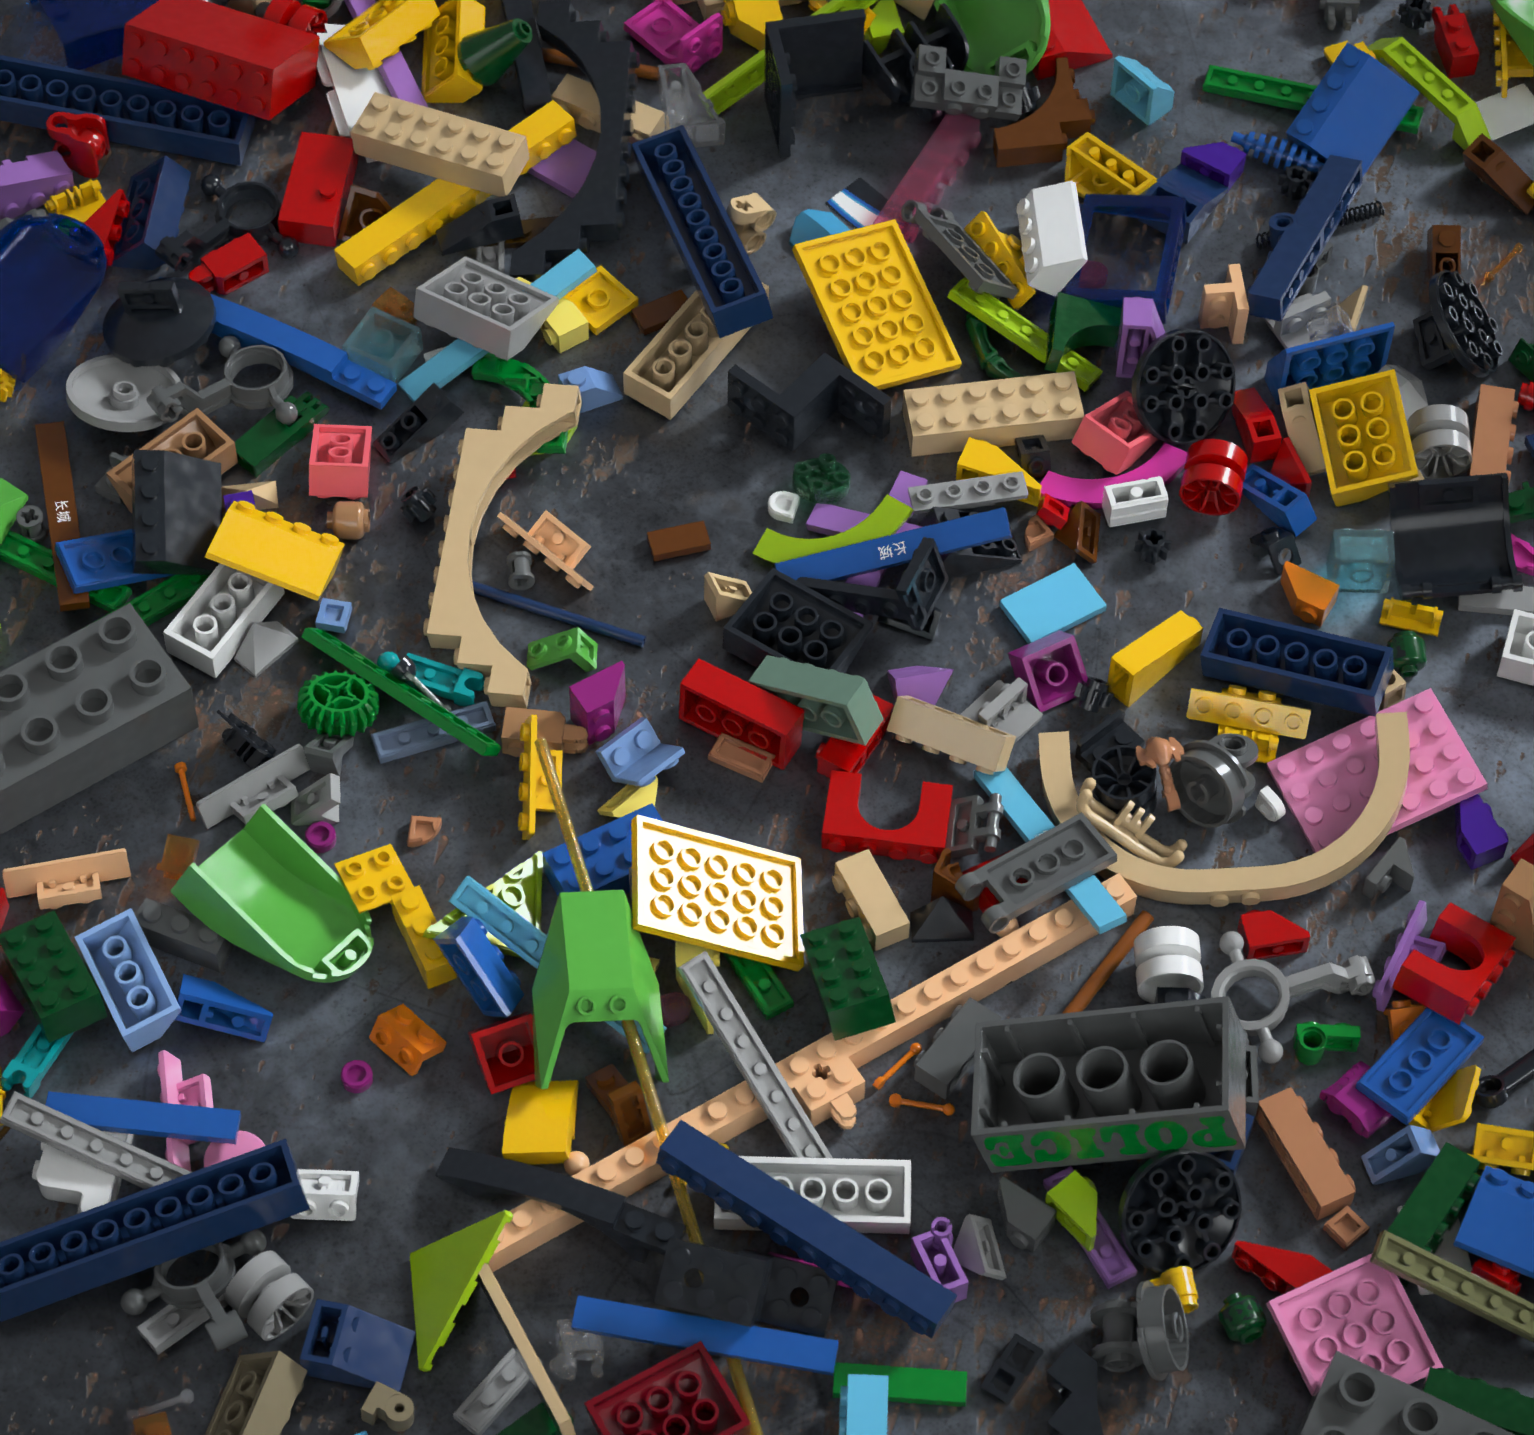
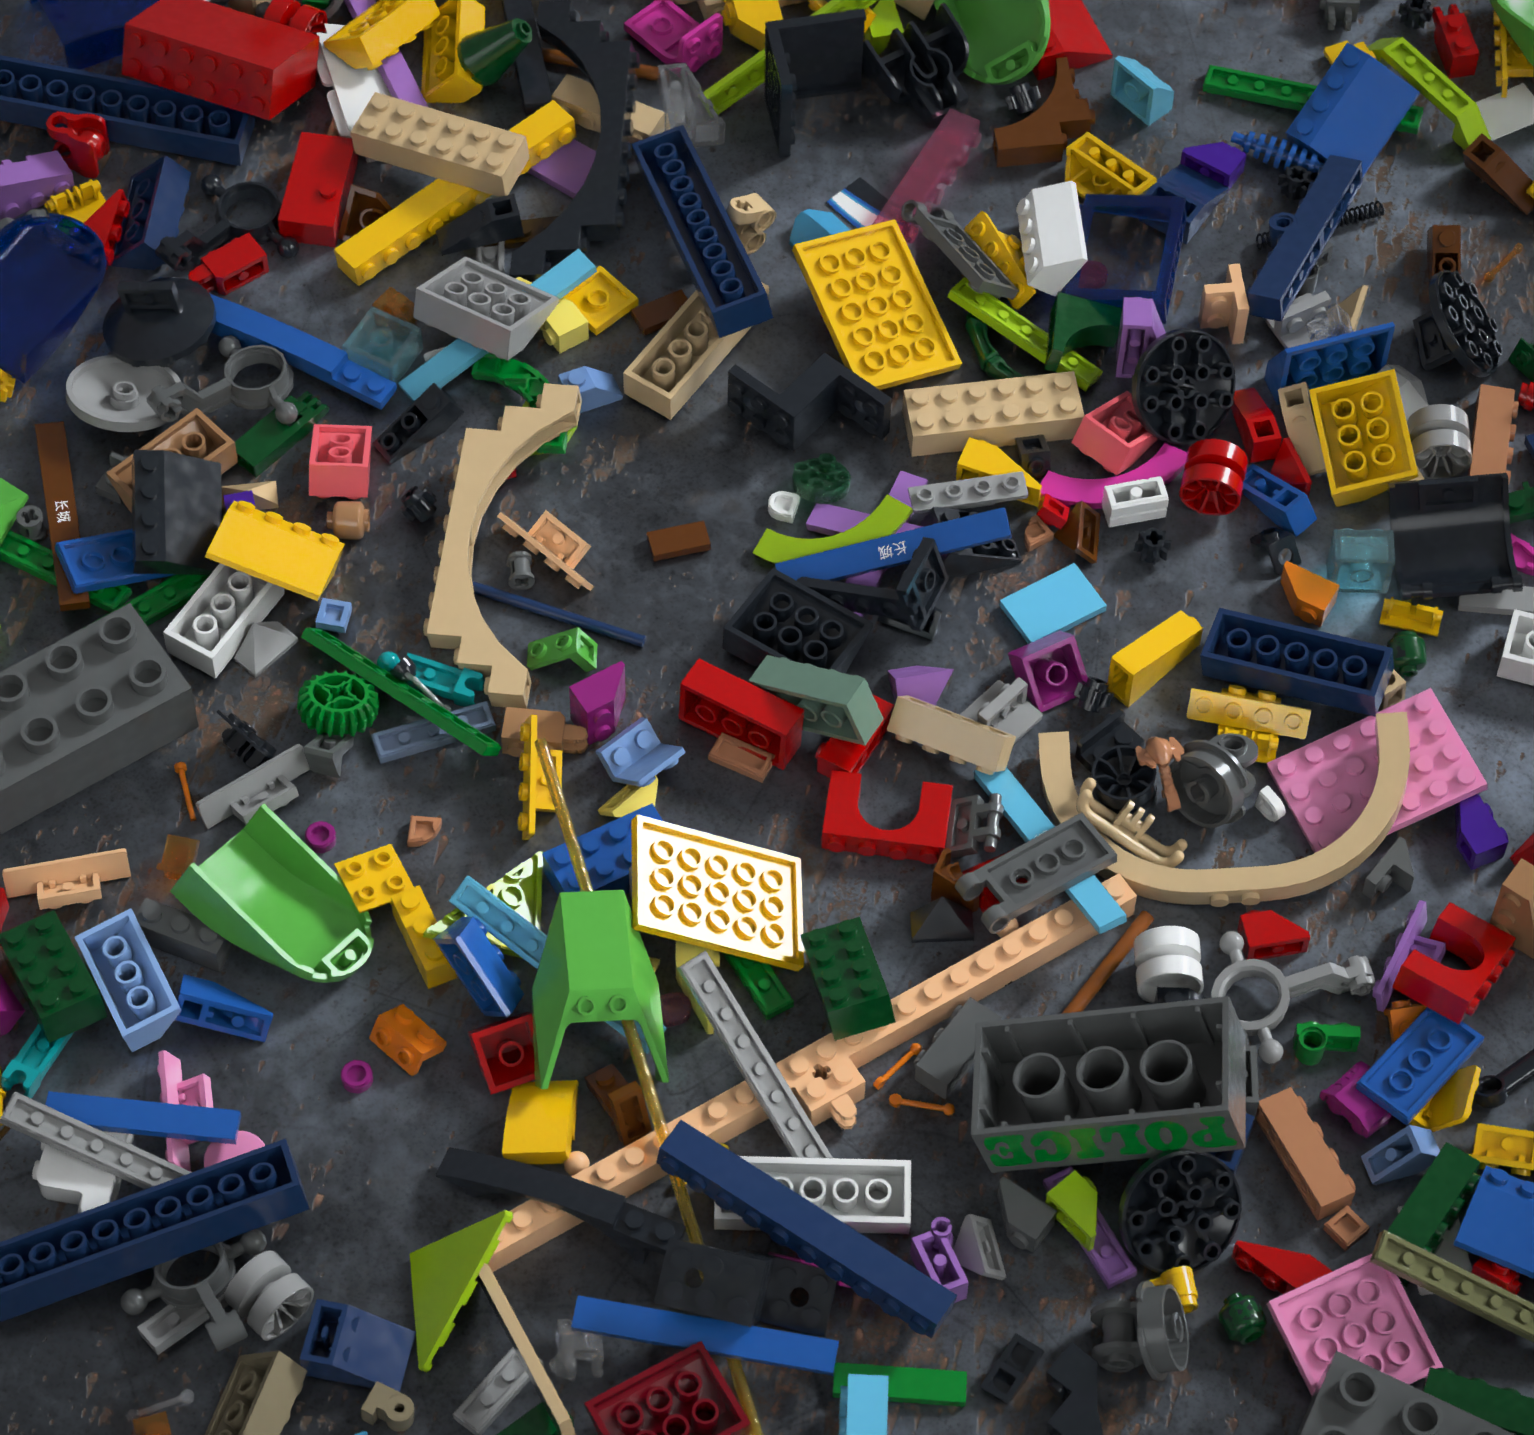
light grey slope [291,773,341,826] -> none
white bracket [291,1169,359,1221] -> none
tan slope [704,572,752,621] -> none
tan brick [832,849,910,951] -> none
dark grey bracket [910,44,1027,121] -> none

